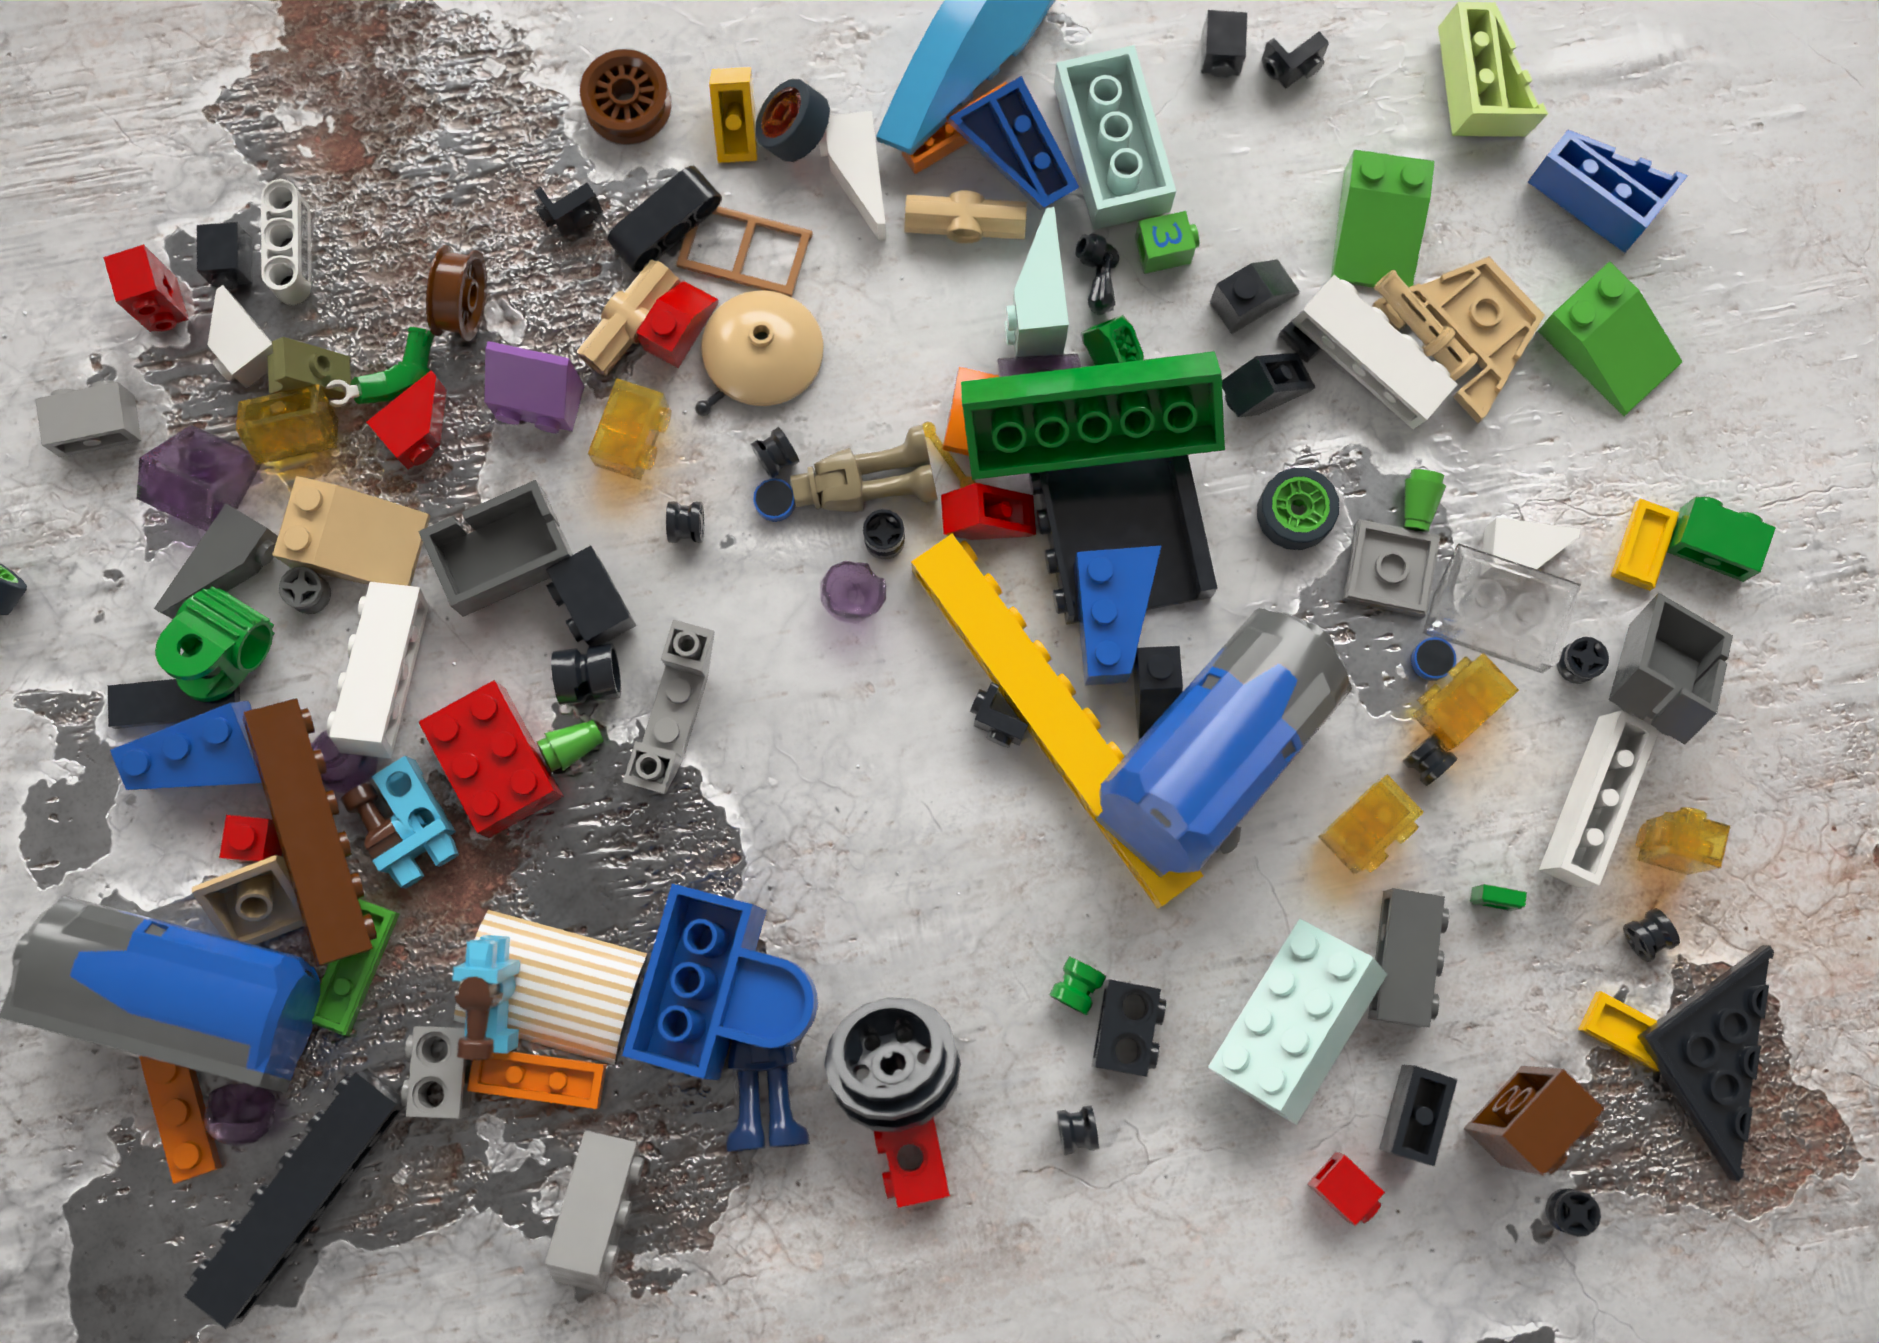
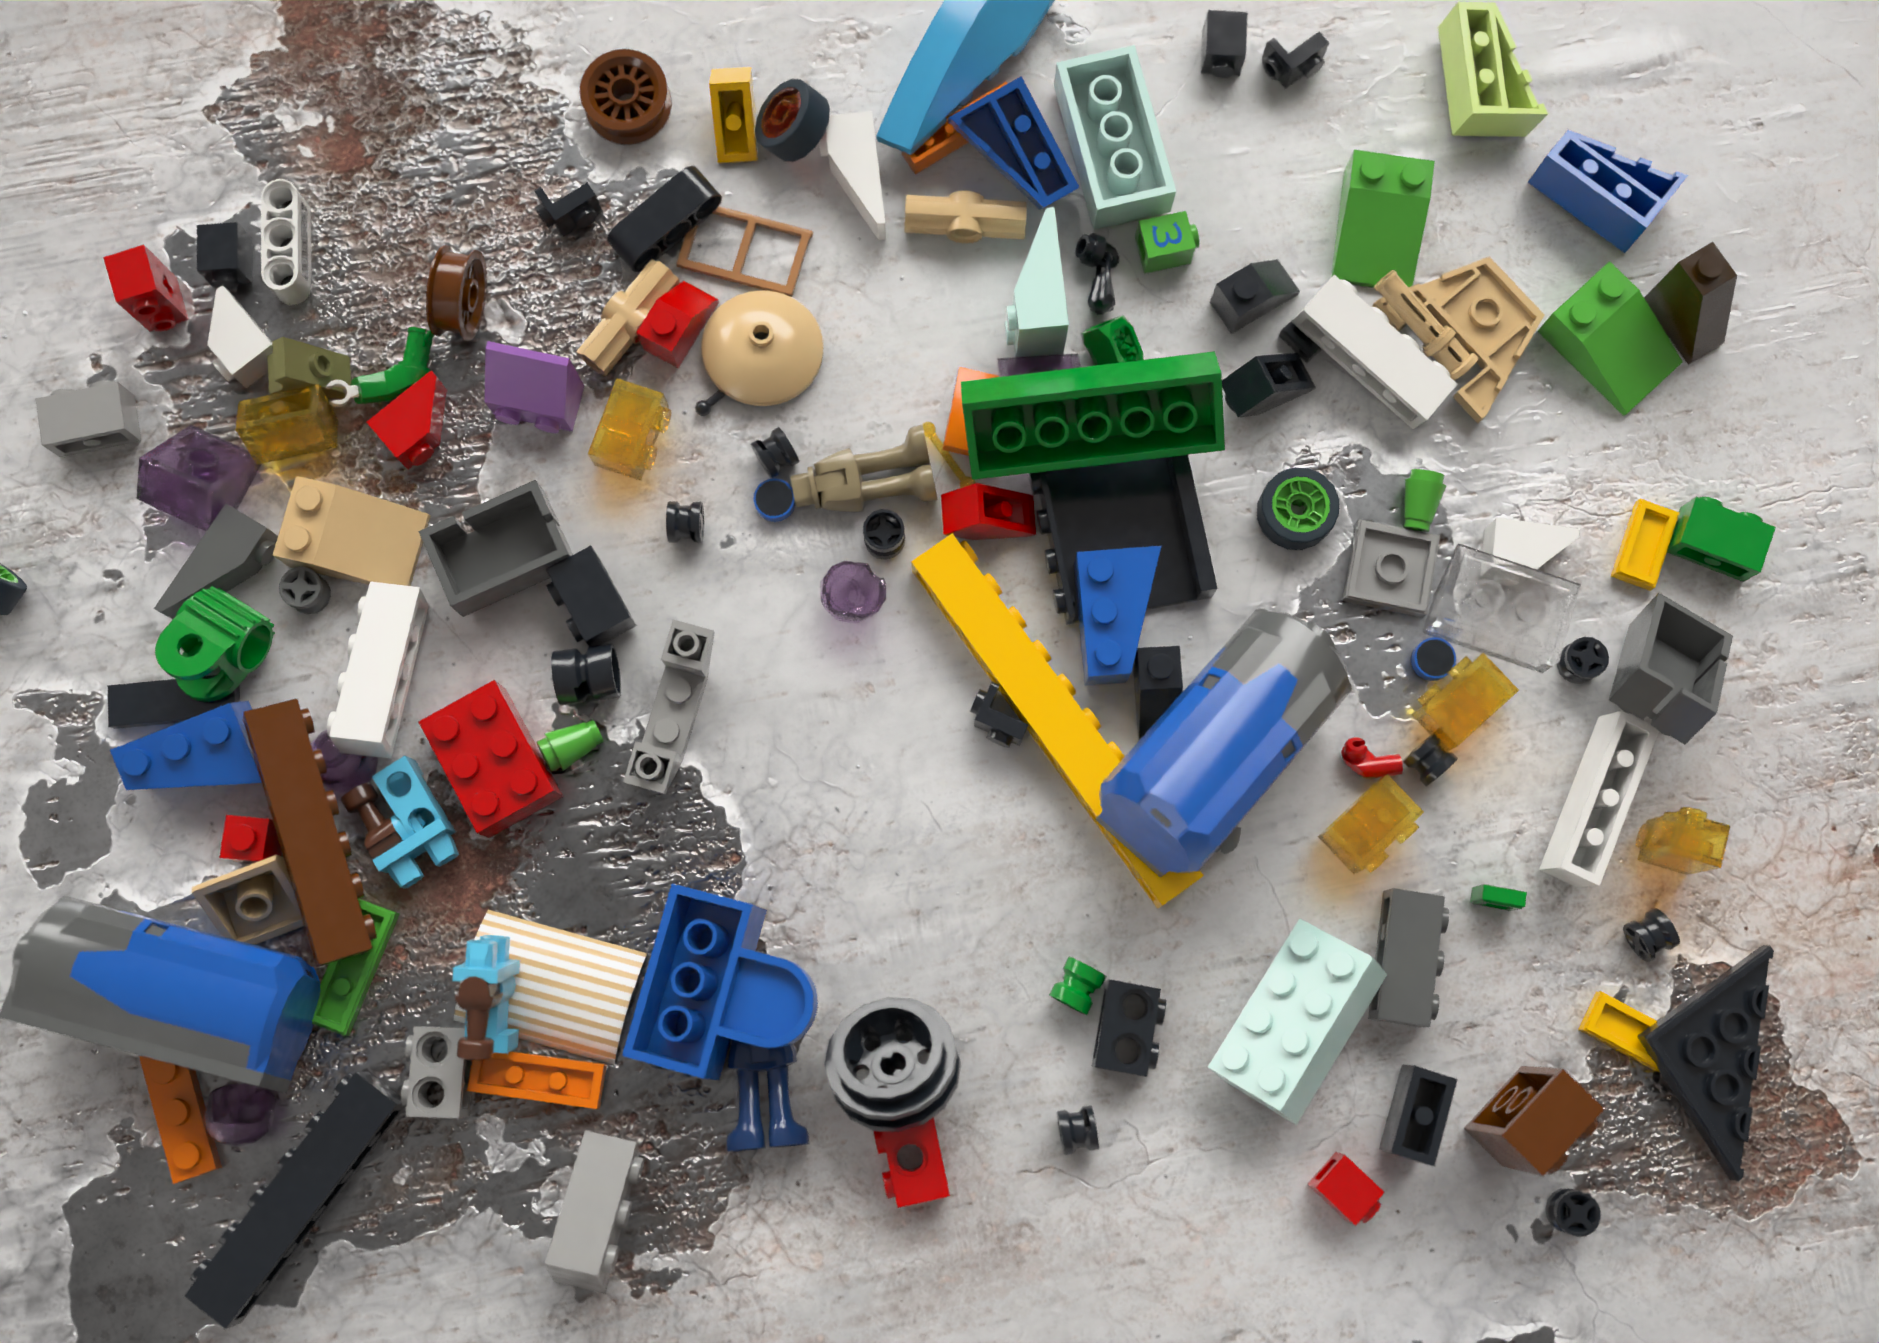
none -> red arm [1341,737,1403,779]
none -> dark brown slope [1644,241,1737,365]

